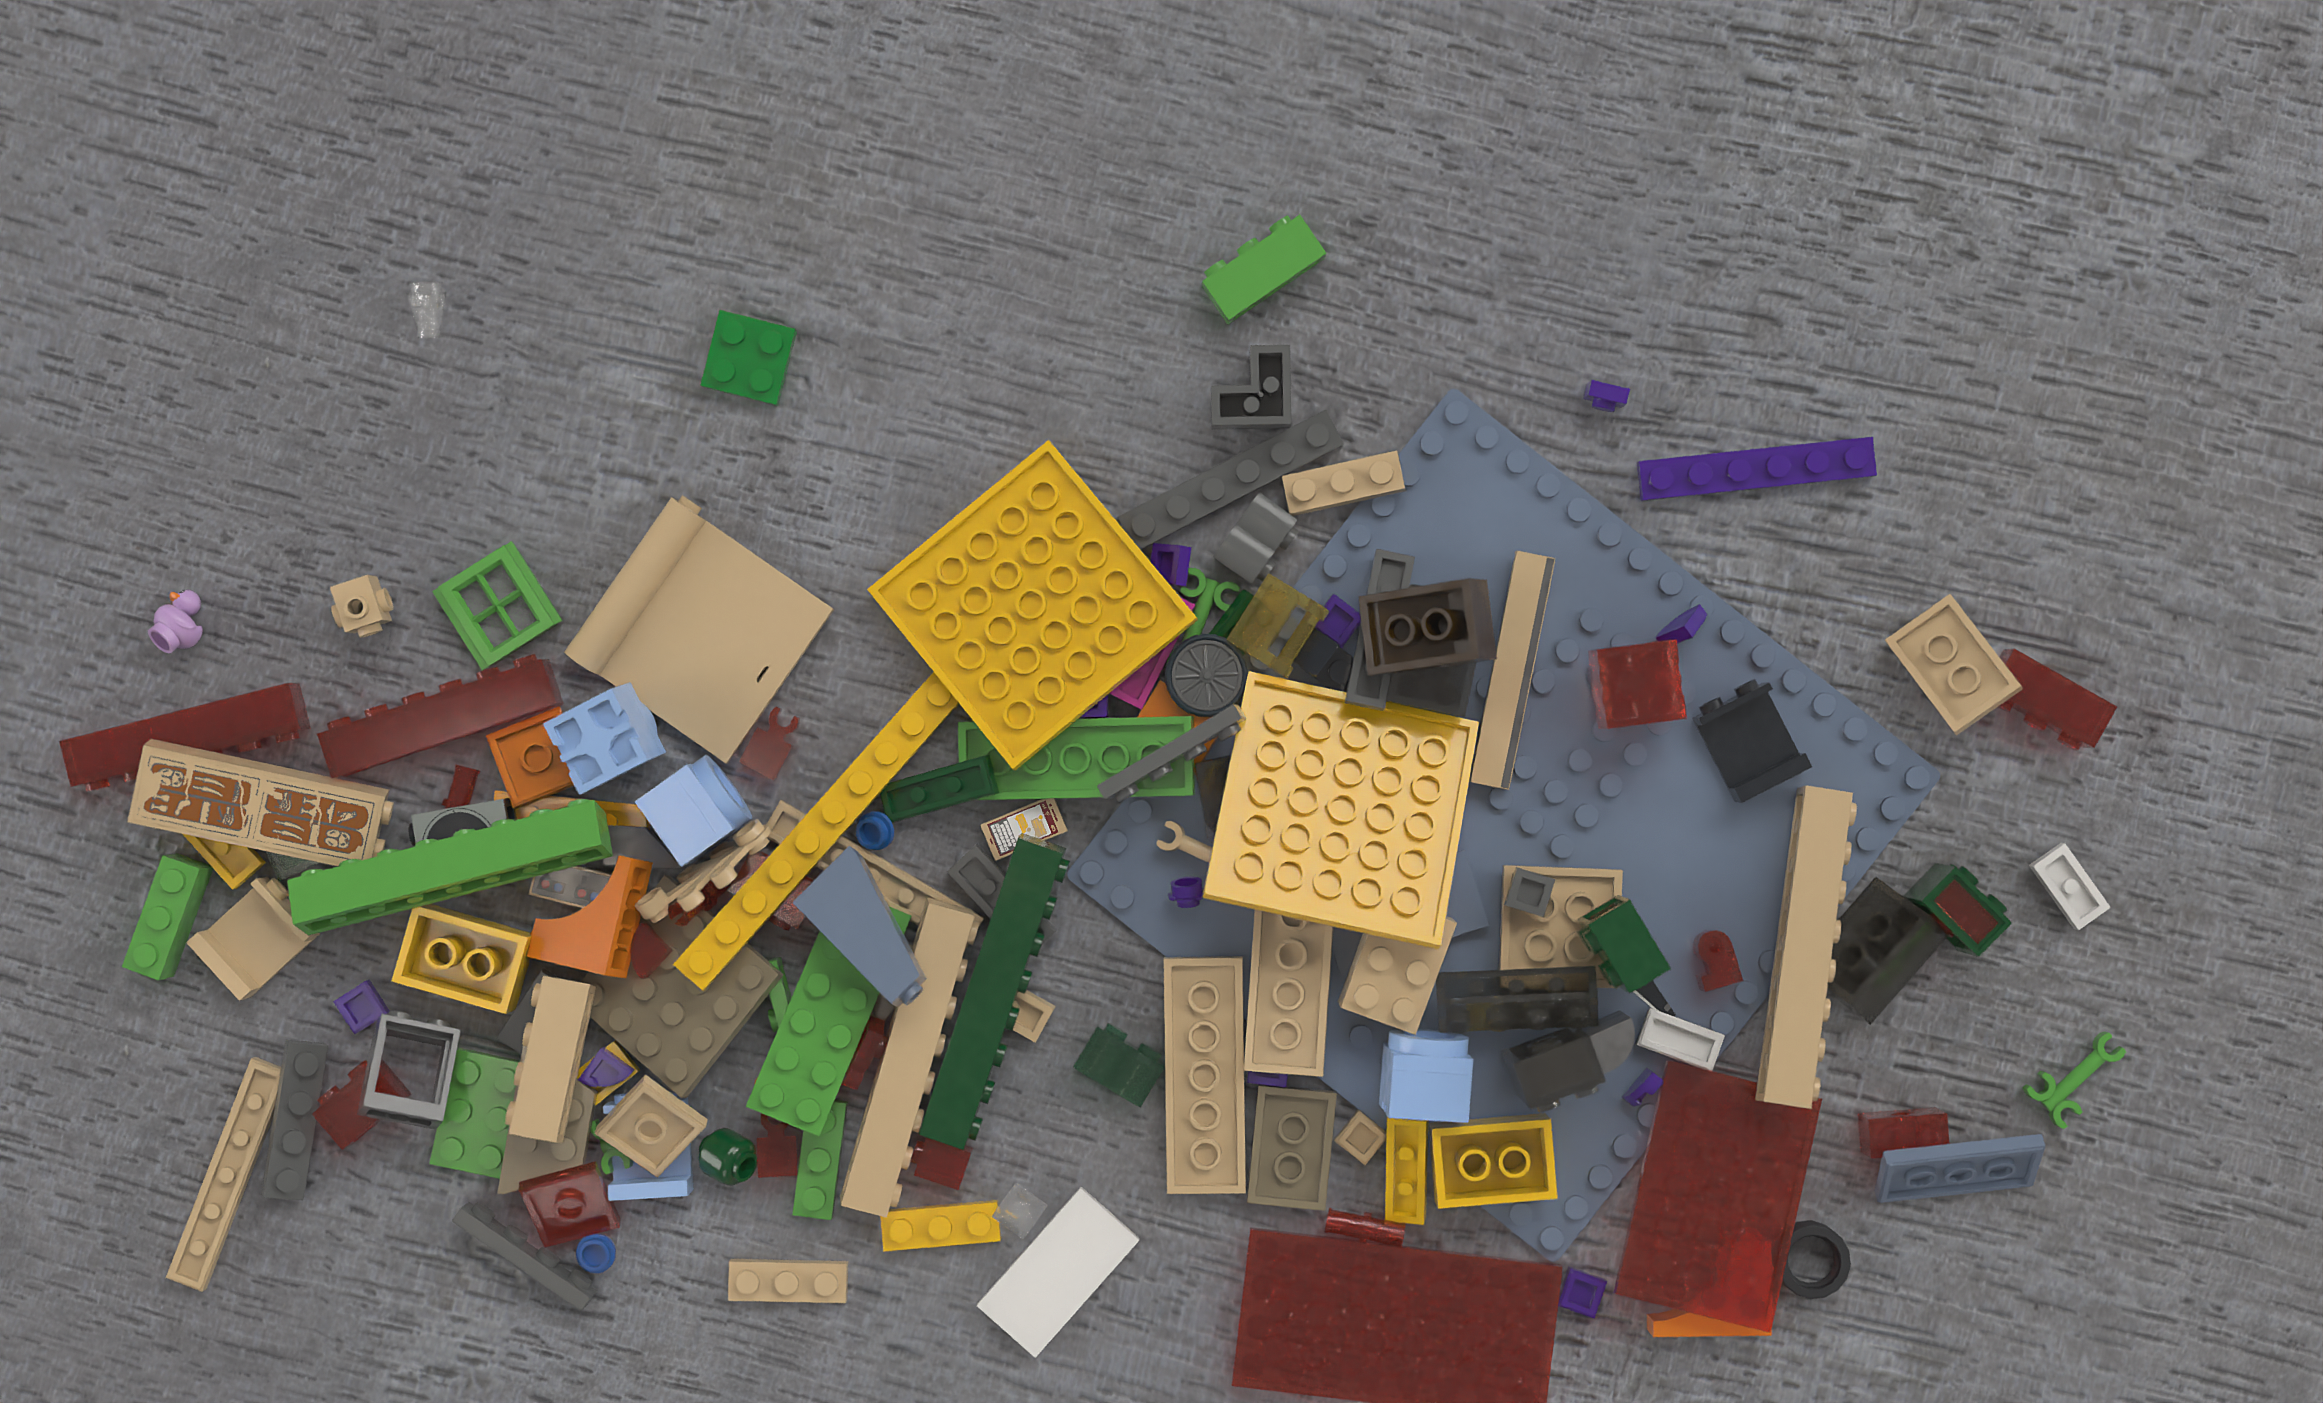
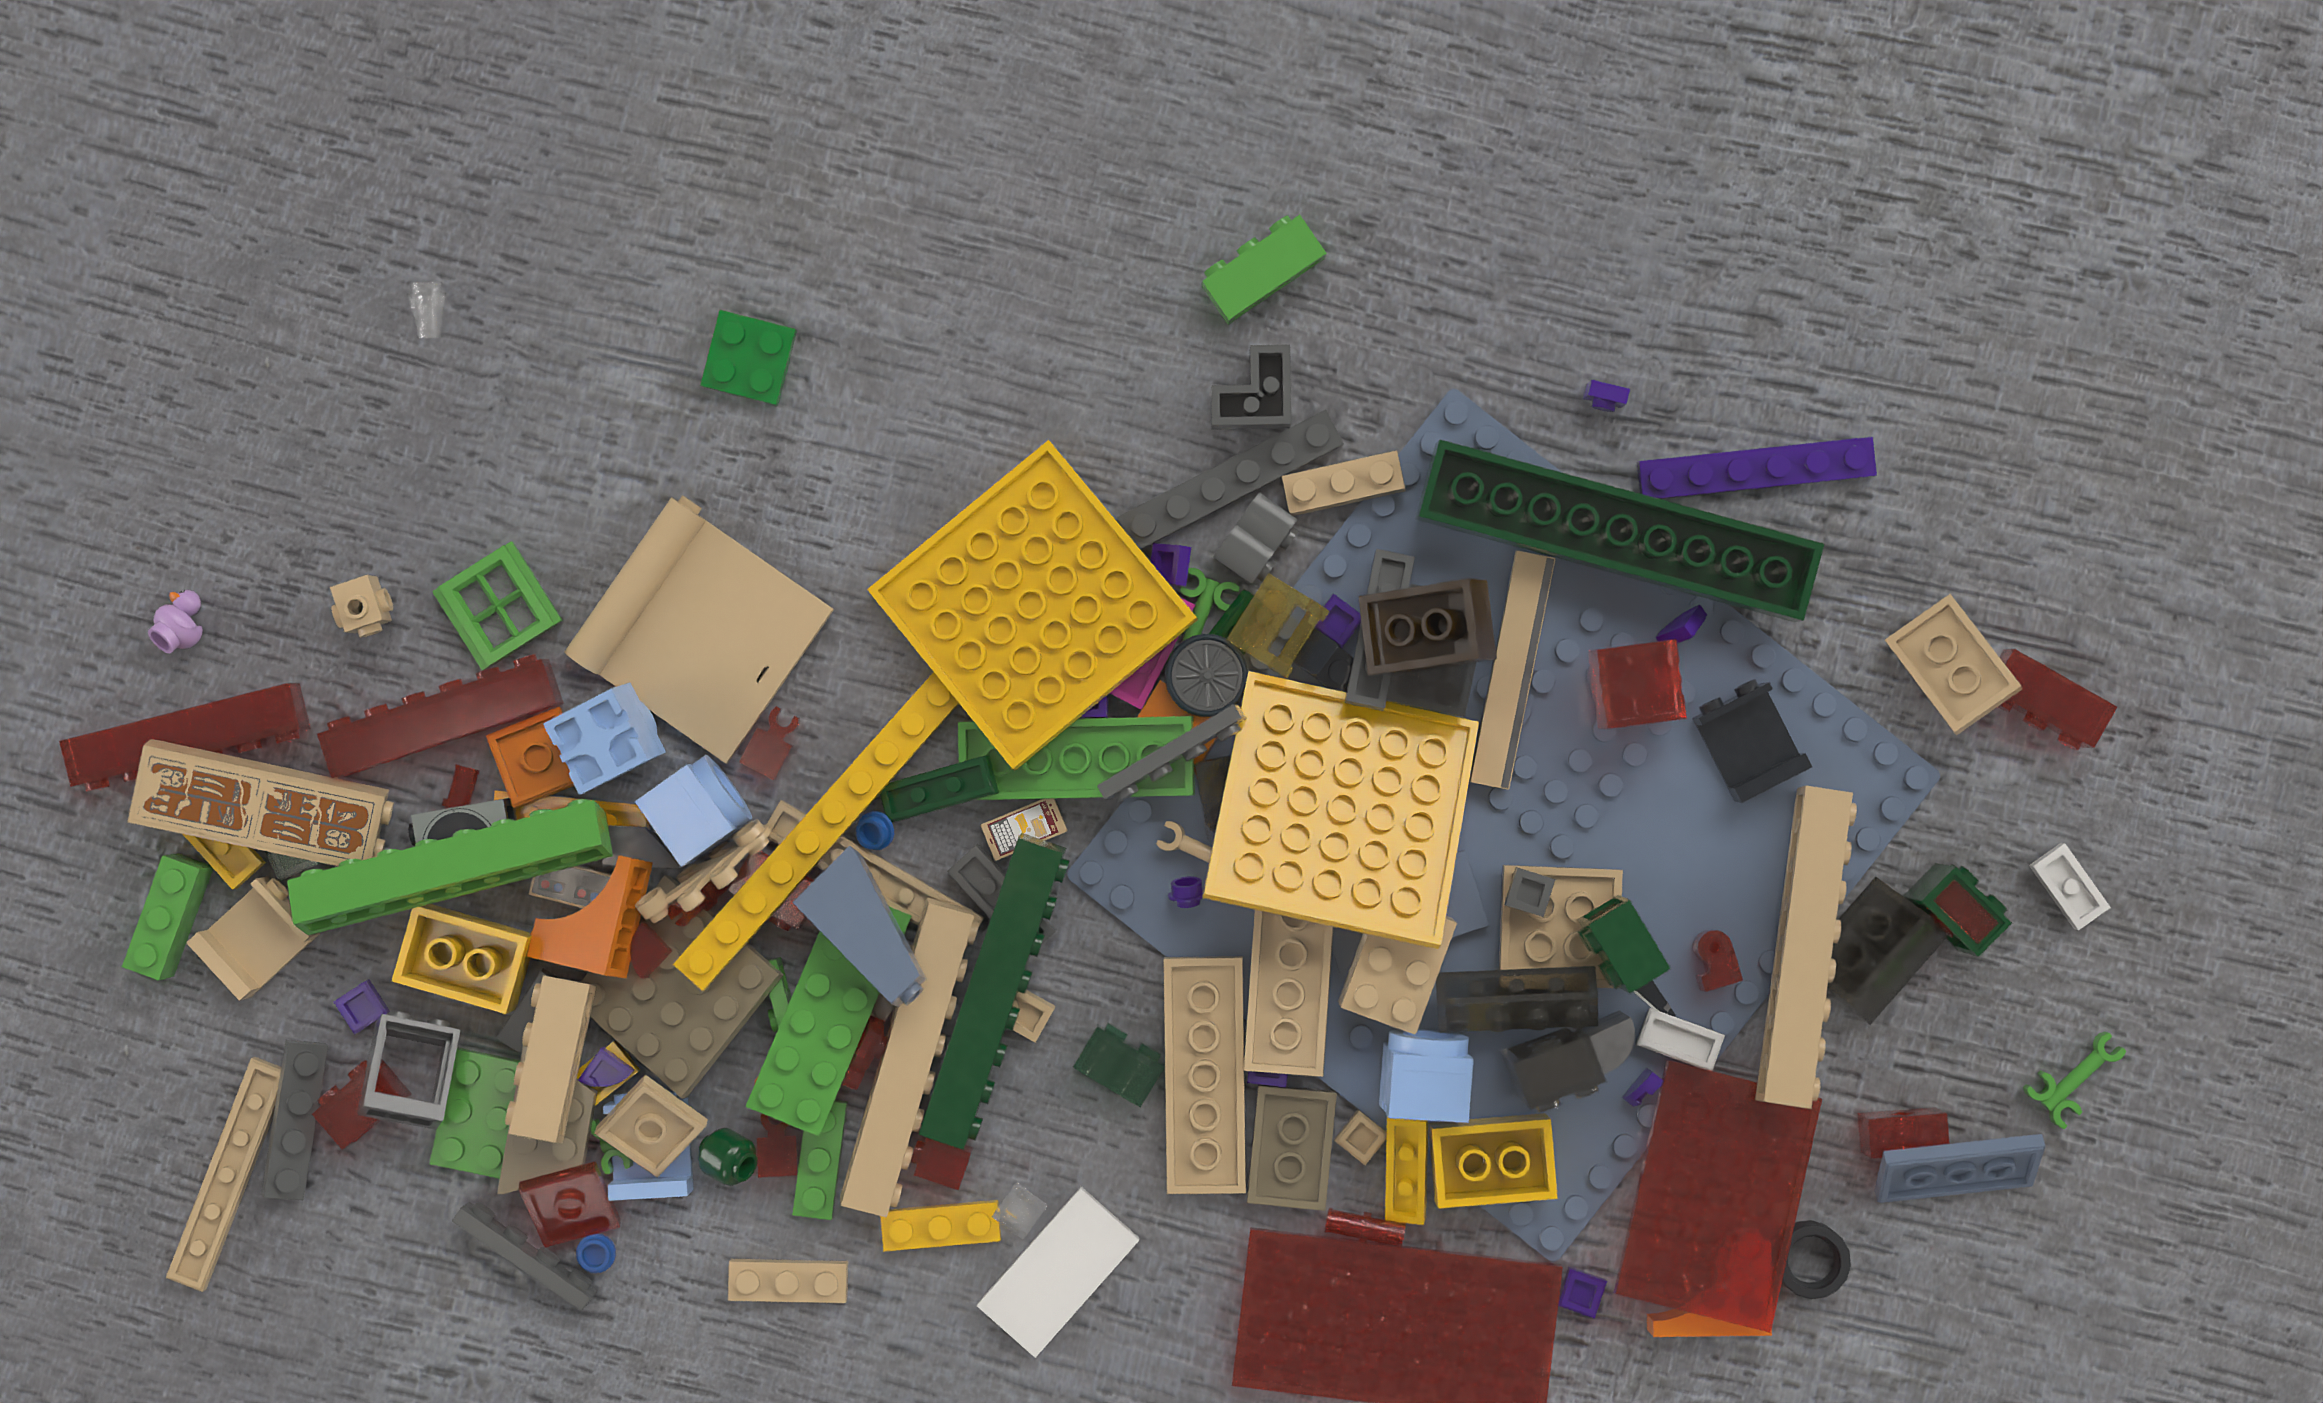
none -> dark green brick [1415,439,1825,622]

